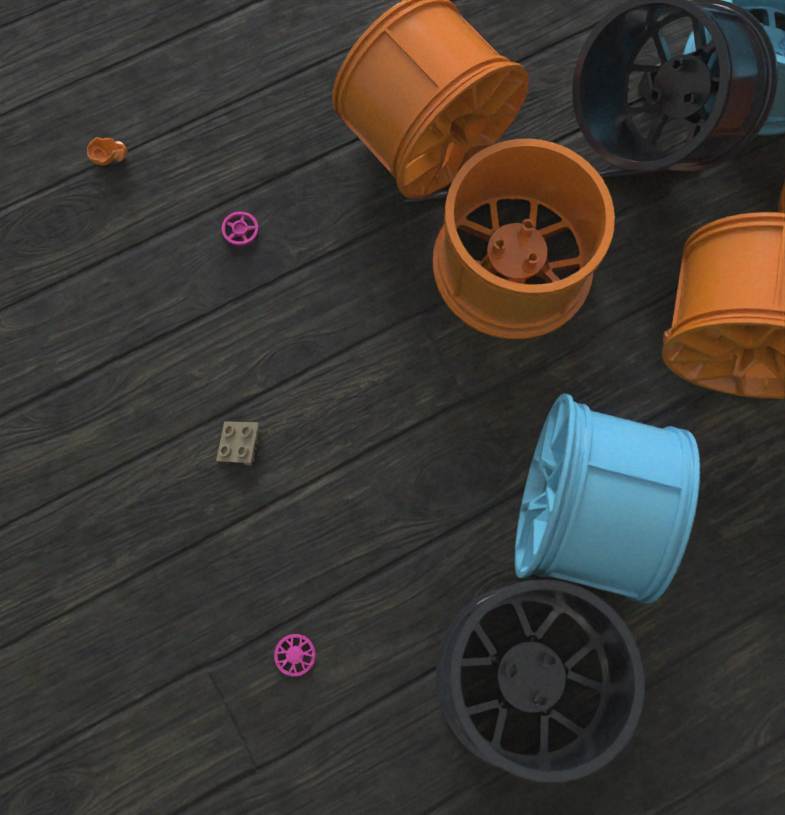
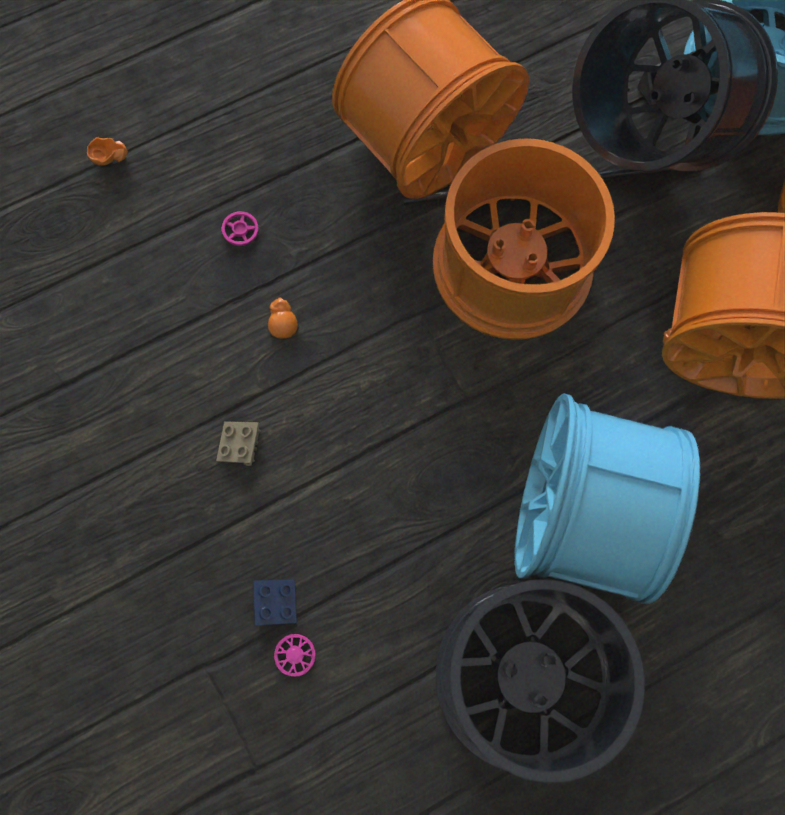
none -> dark blue hinge [253,579,297,626]
none -> orange hair [268,298,298,339]

